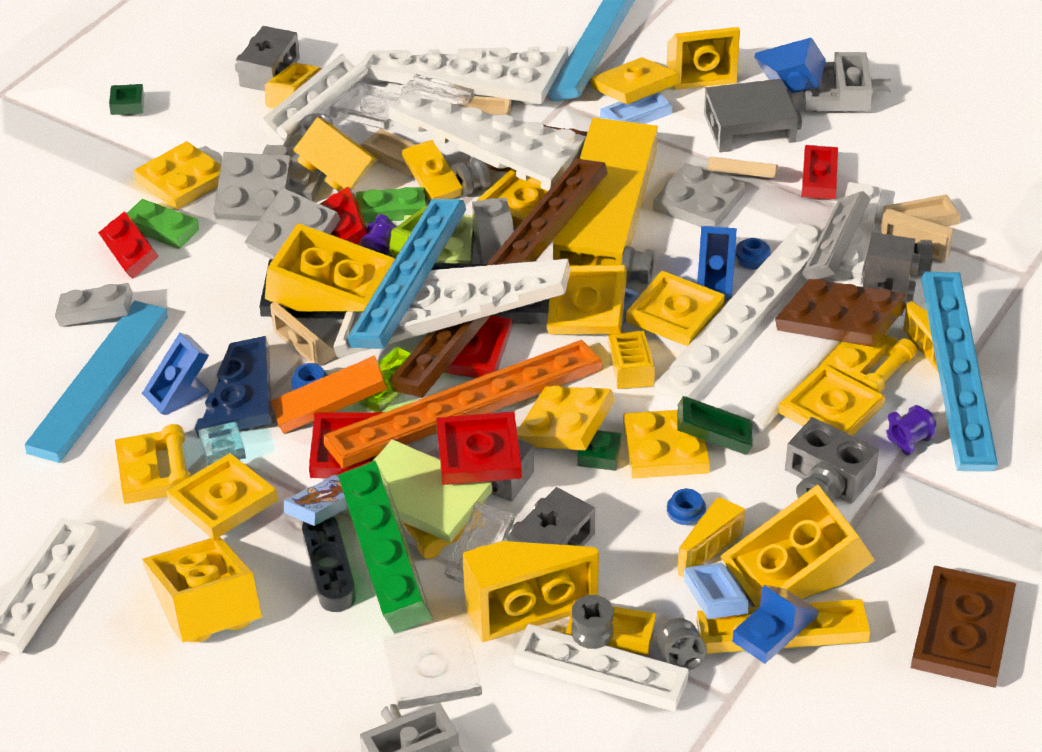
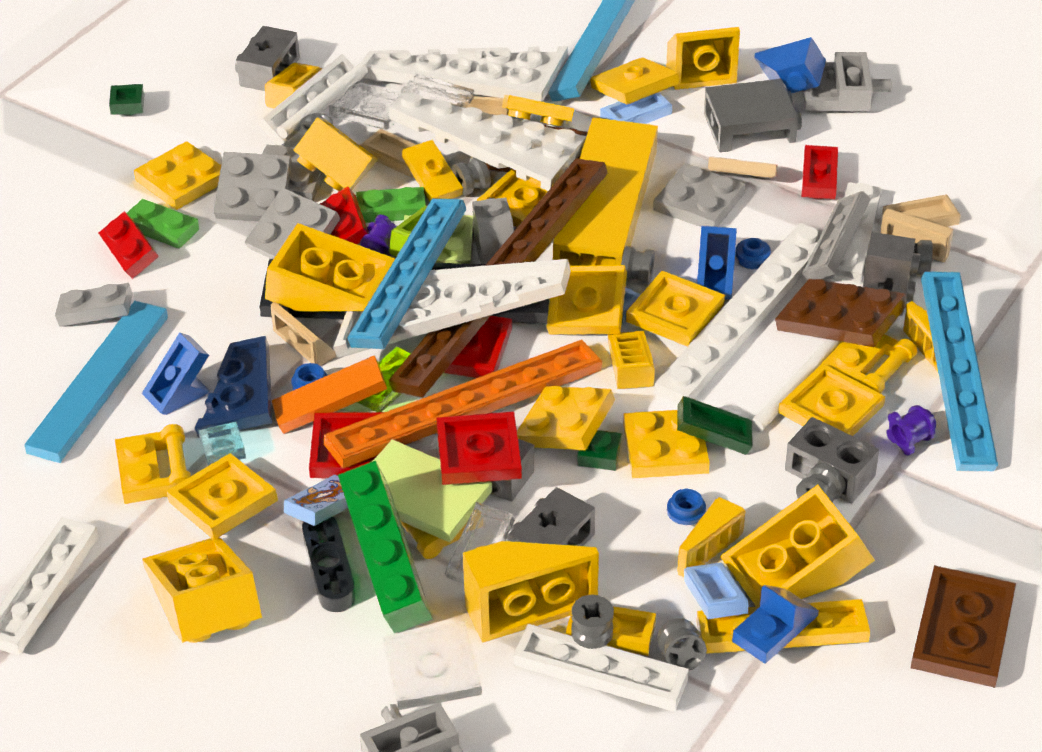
none -> yellow plate [502,95,574,127]

